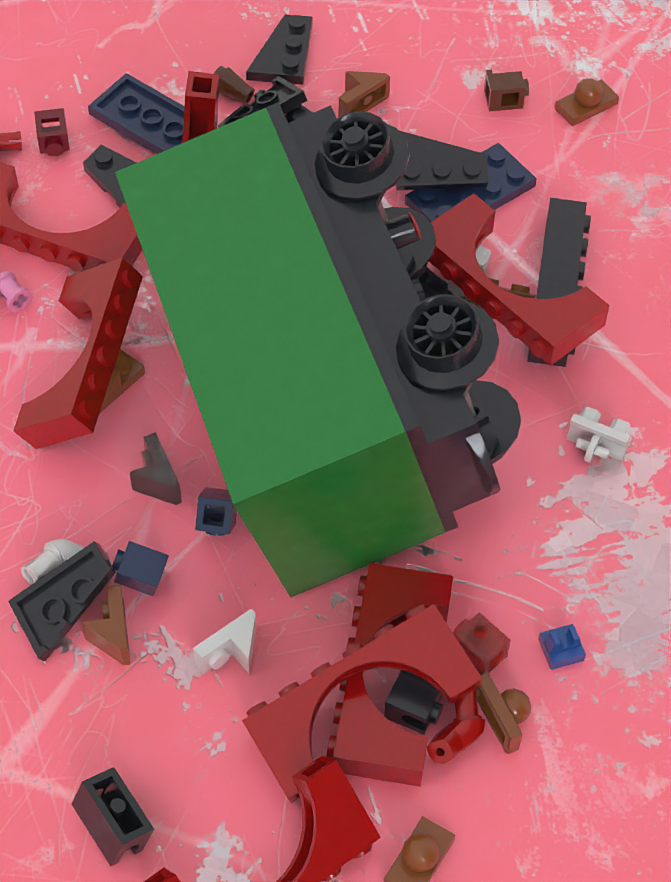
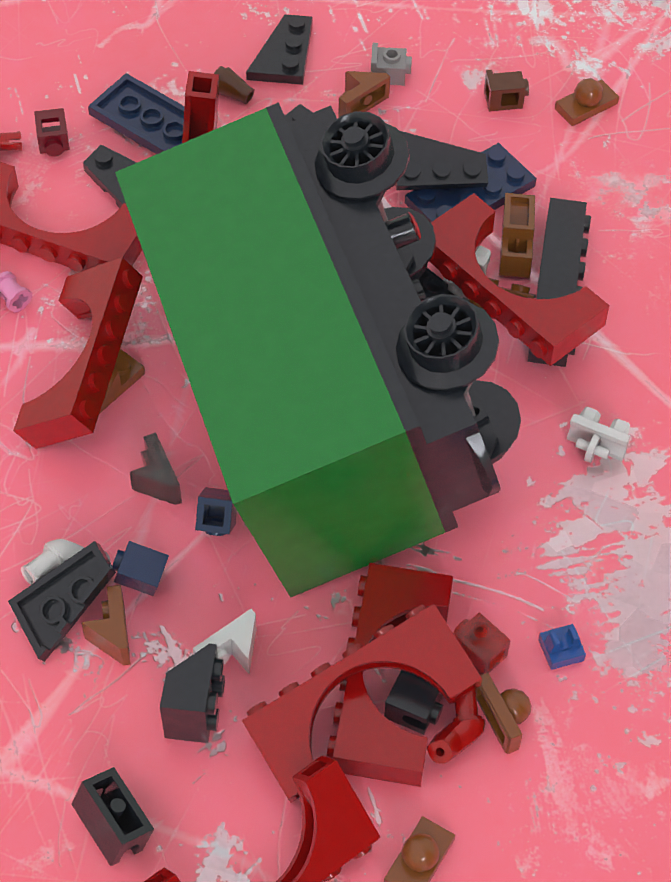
black wing [217,75,308,128] -> none
none -> black slope [160,643,225,743]
none -> light grey brick [371,43,412,86]
none -> dark orange slope [499,193,535,278]

